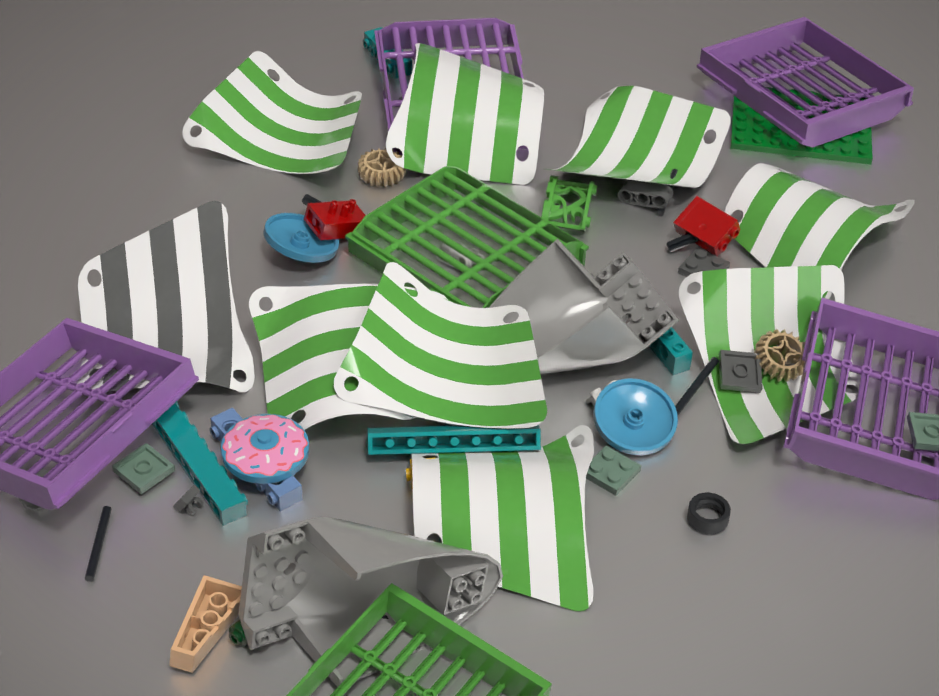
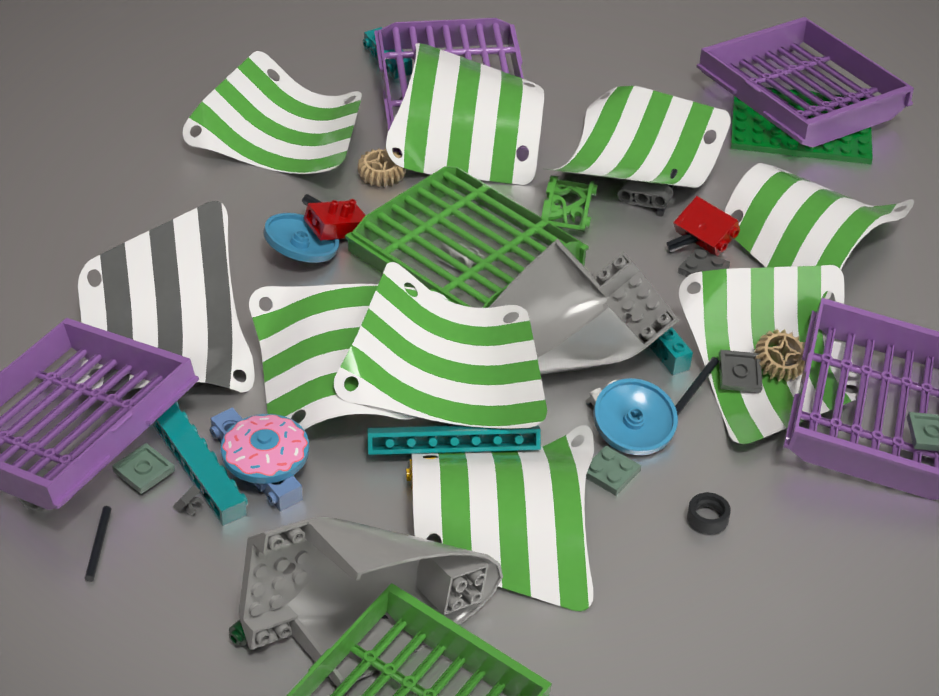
light nougat wedge [170,575,242,673] -> none

